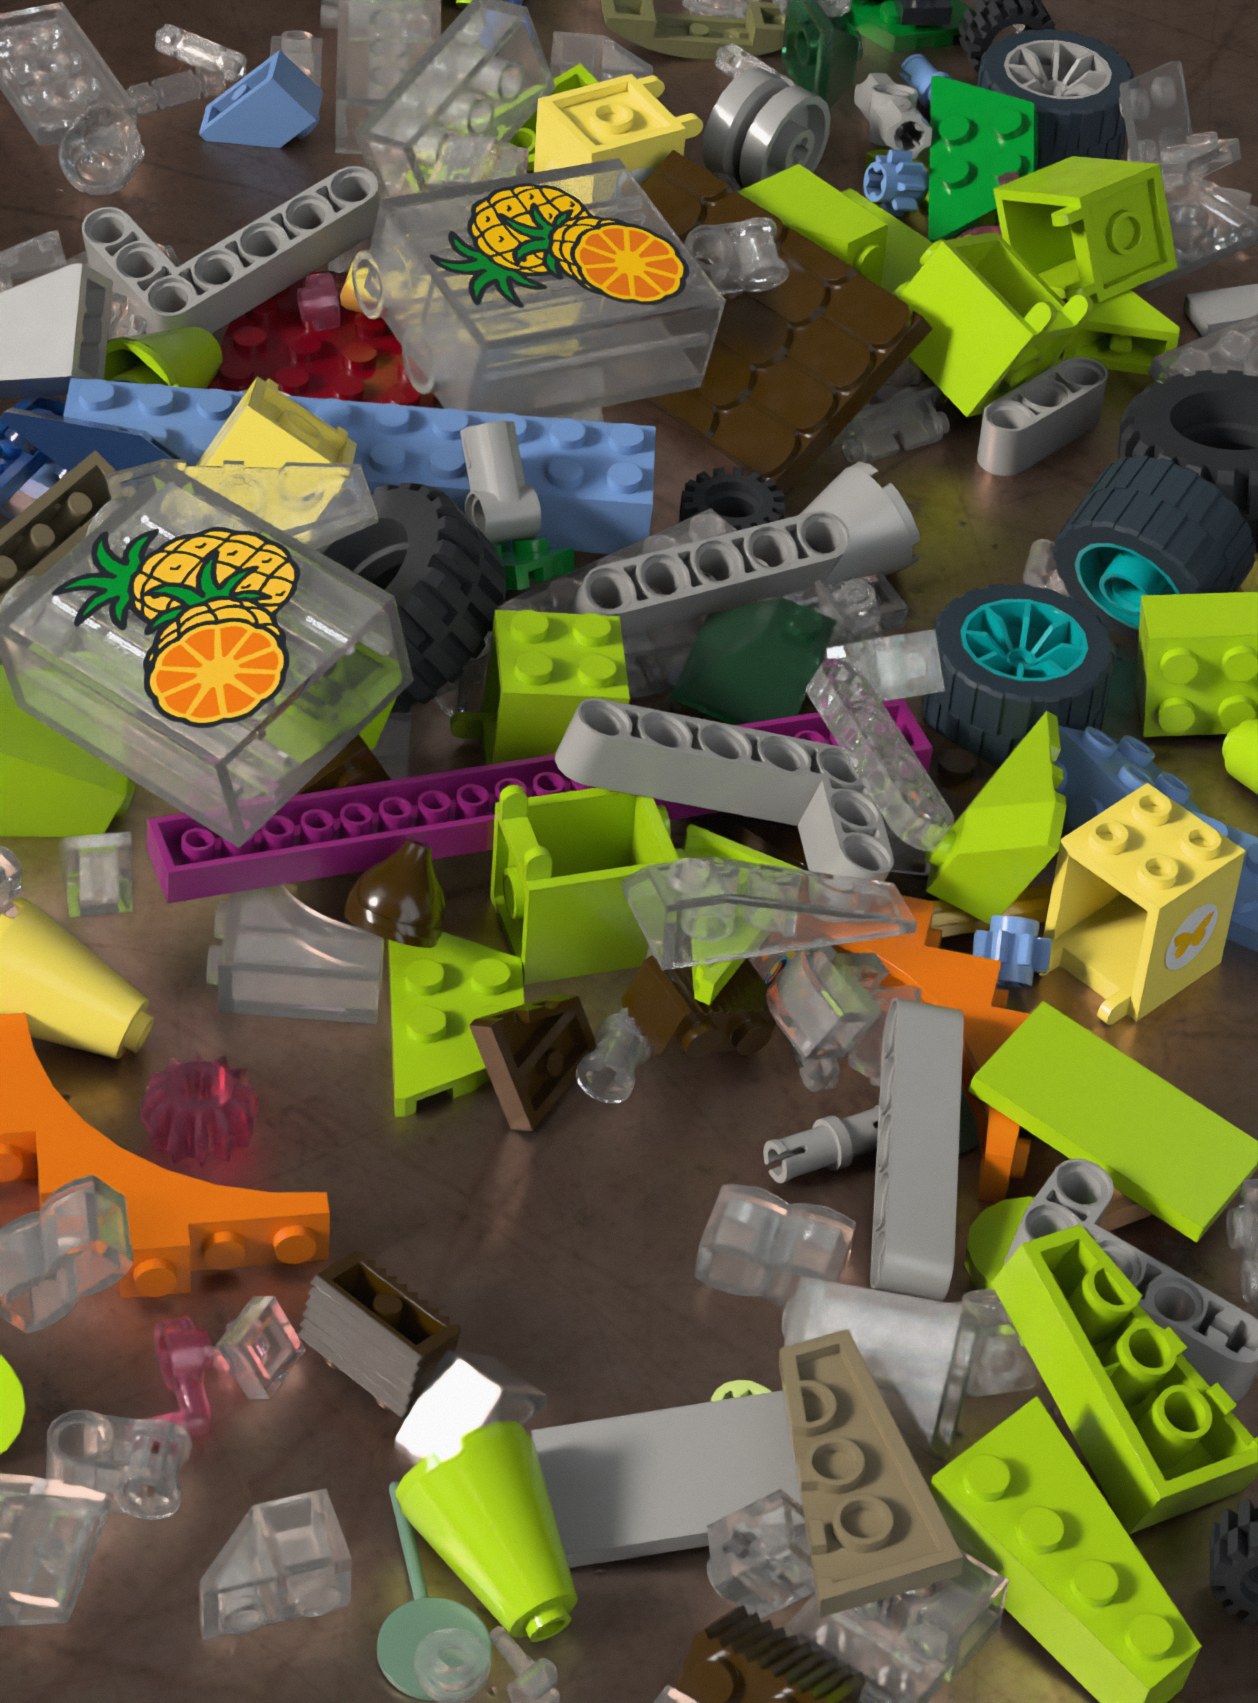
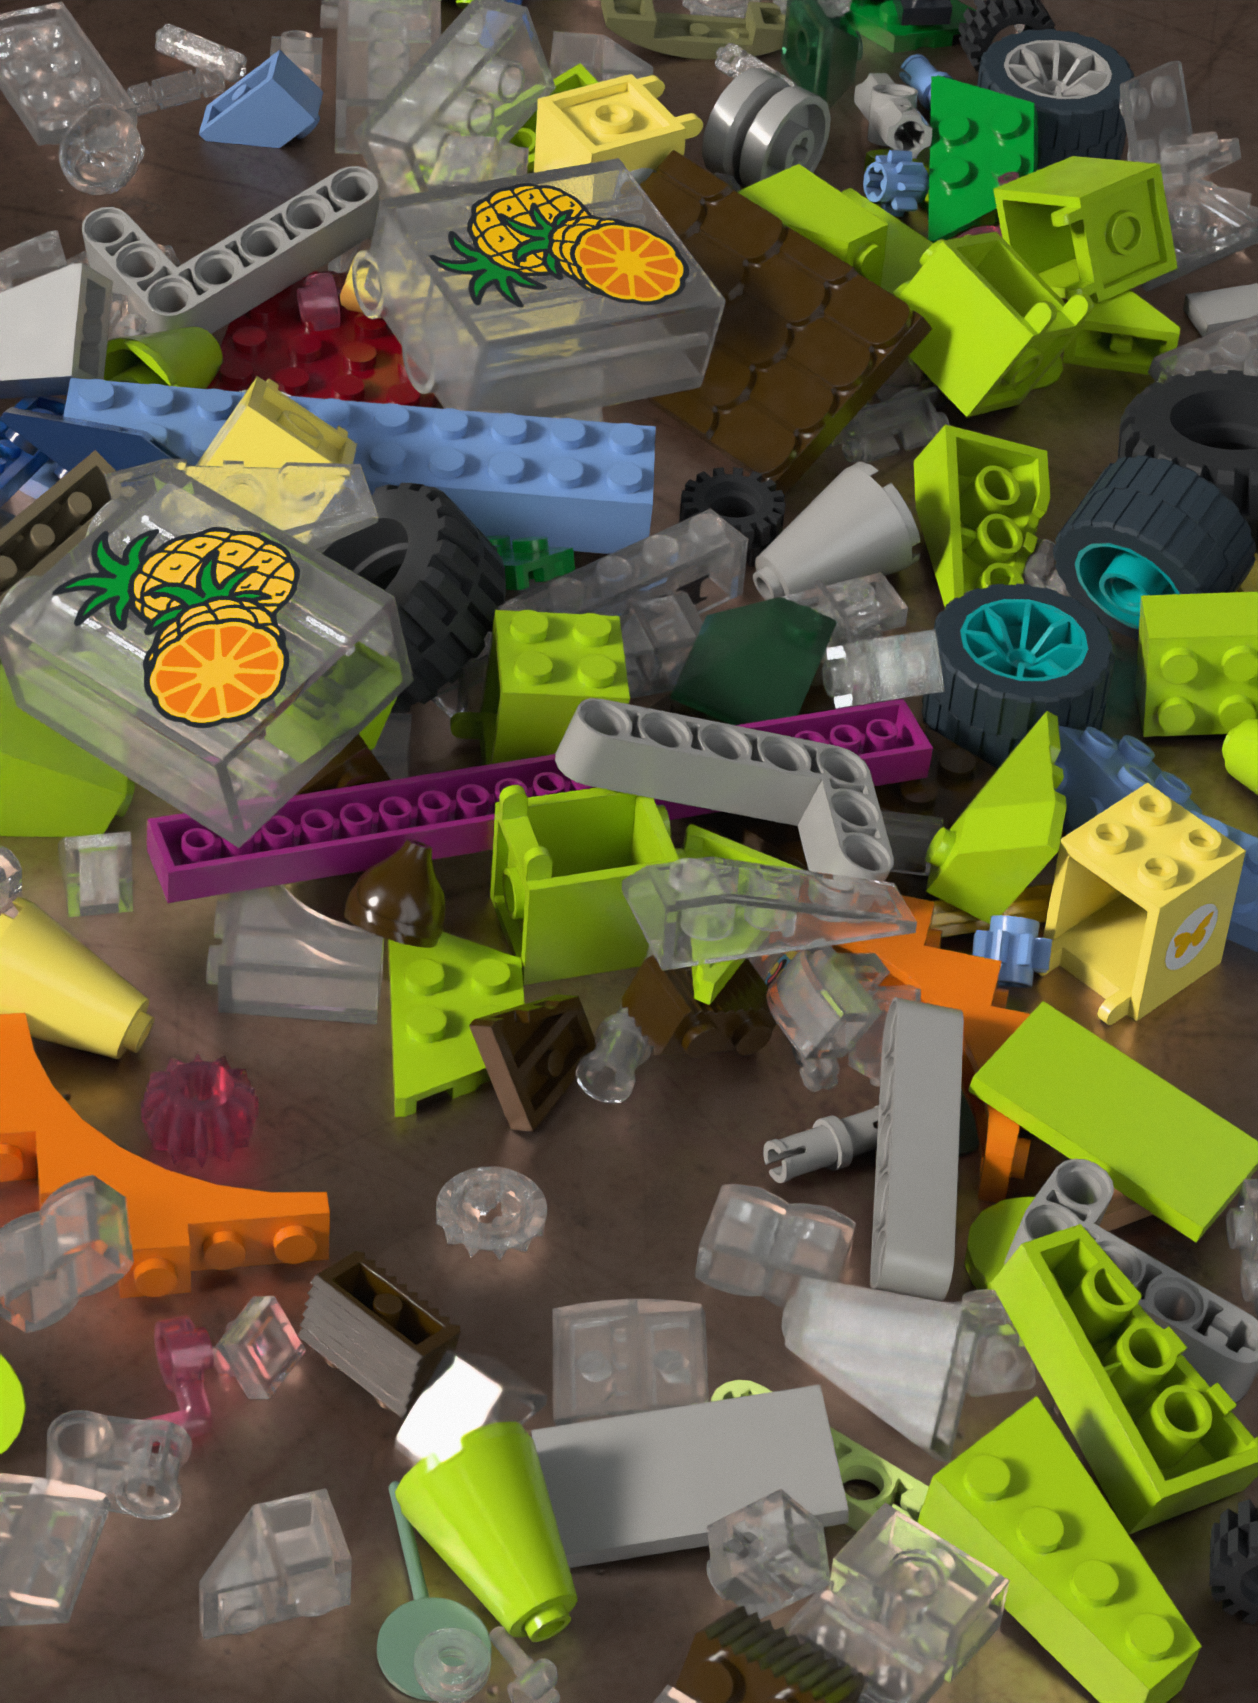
light grey piece [460,420,541,543] -> none
light grey beam [567,511,850,637] -> none
clear piece [680,217,789,297] -> none
dark tan wing [779,1328,963,1618] -> none
clear beam [806,658,954,851] -> none
light grey beam [977,357,1108,476] -> none
none -> clear gear [436,1167,547,1261]
none -> clear slope [553,1299,709,1426]
none -> lime wedge [914,424,1050,608]

